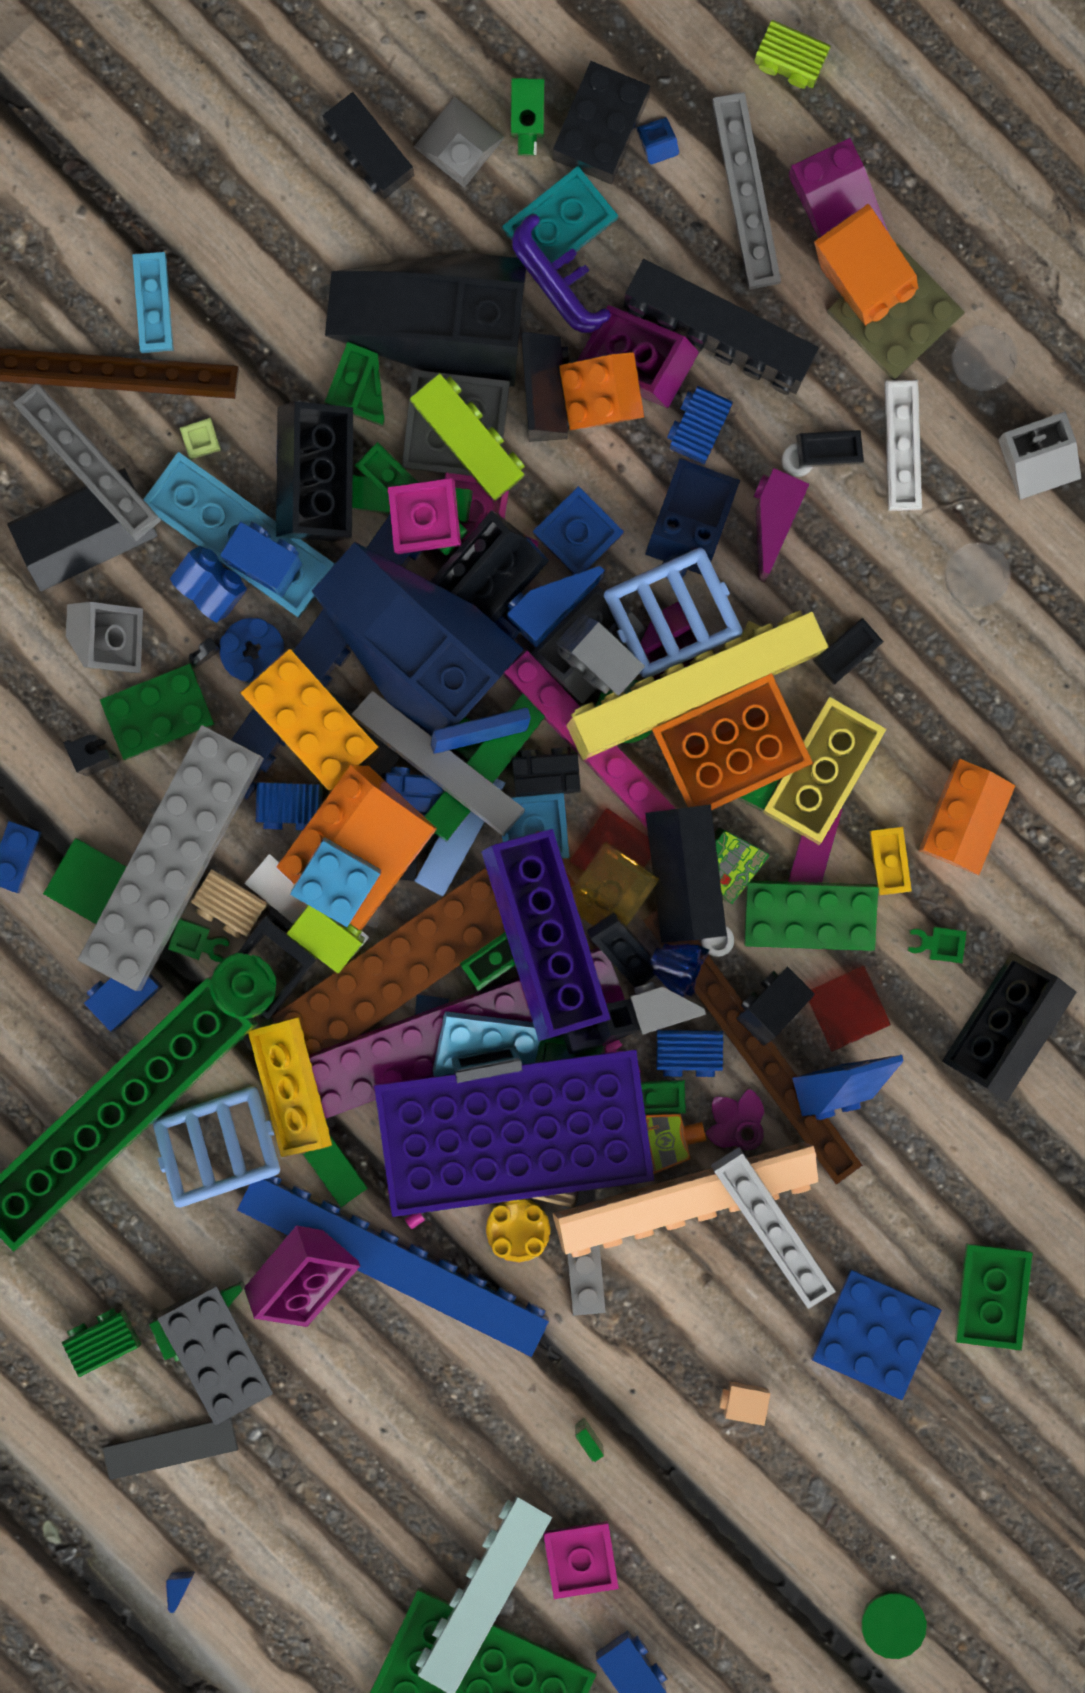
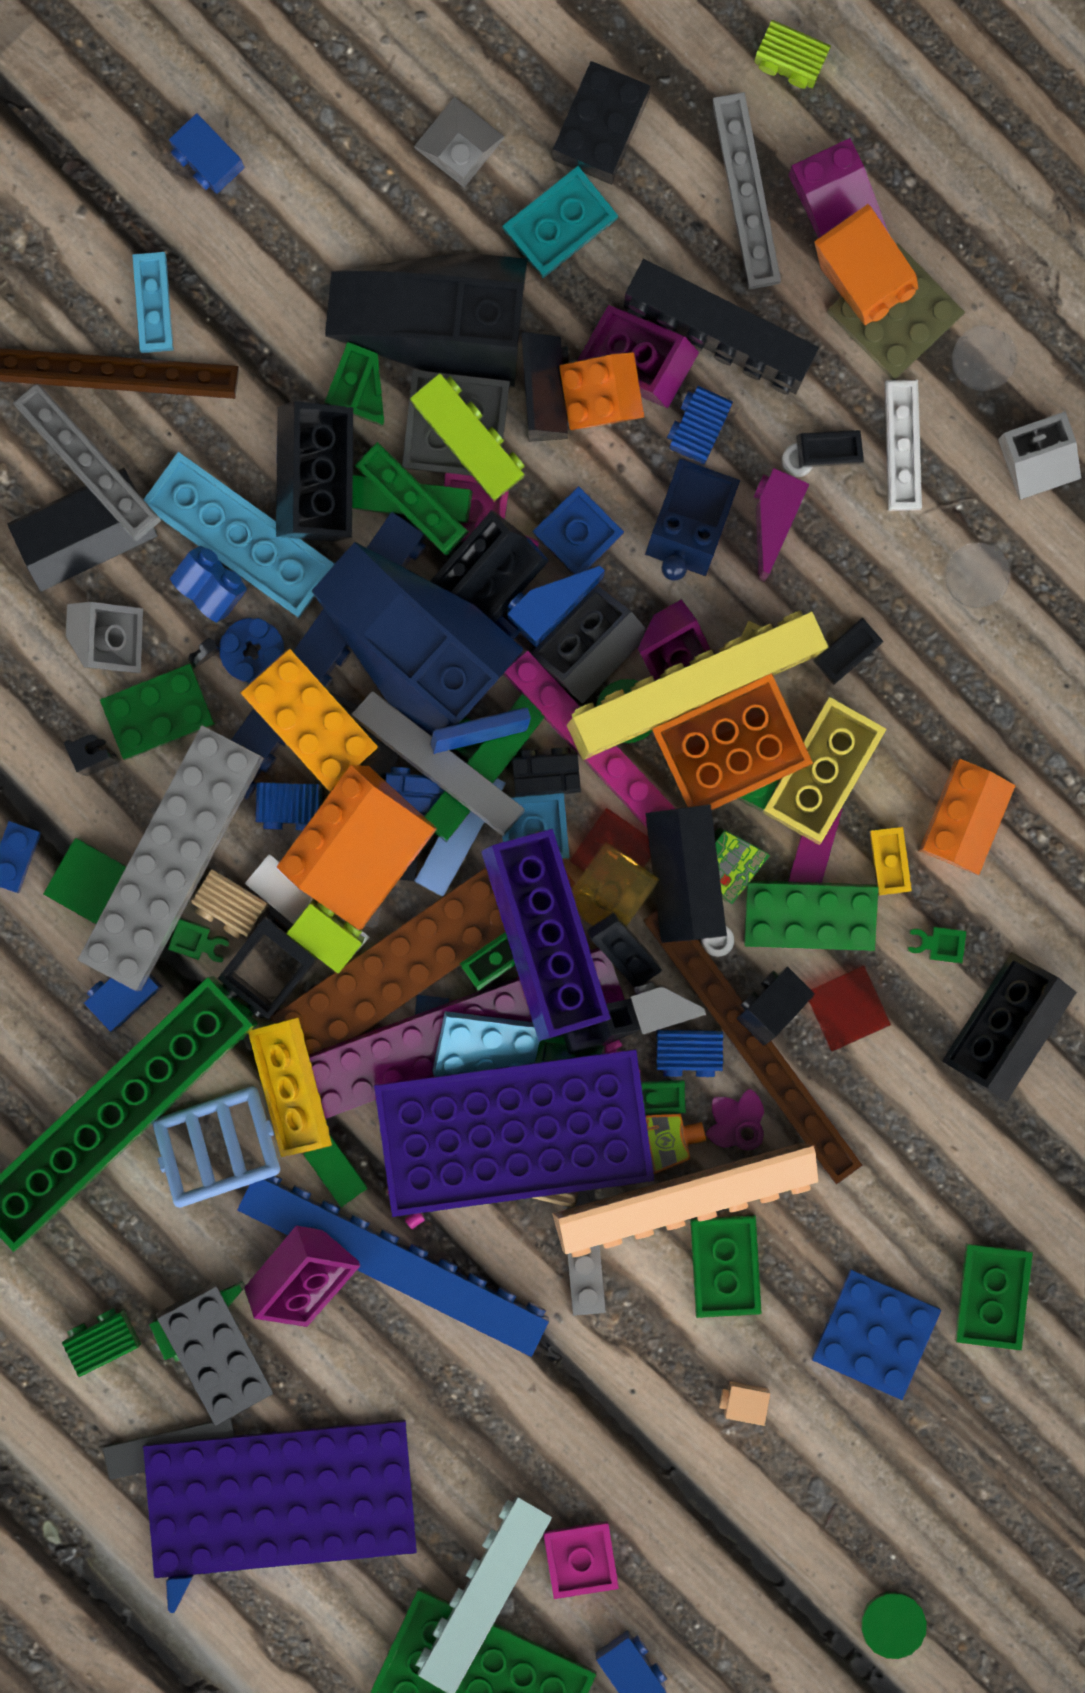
yellowish green tile [180,418,221,460] -> none
green tile [210,953,276,1019] -> none
blue brick [220,521,303,597] -> none
dark azure plate [290,837,381,927] -> none
black brick [322,92,415,199] -> none
dark pink plate [388,478,461,554] -> none
black tile [451,1046,523,1083] -> none
yellow dish [486,1199,551,1262] -> none
green torso [511,78,545,156] -> none
dark purple piece [512,214,611,333] -> none
brick [556,614,645,696] -> none
green tile [575,1418,604,1462] -> none
light blue bar [604,548,743,678] -> none
blue slope [636,117,679,164] -> none
clear blue brick [650,943,710,997] -> none
light grey plate [711,1147,836,1309] -> none
blue slope [793,1055,904,1120] -> none
none -> dark purple plate [143,1420,417,1579]
none -> blue brick [169,113,245,194]
none -> green tile [690,1215,762,1318]

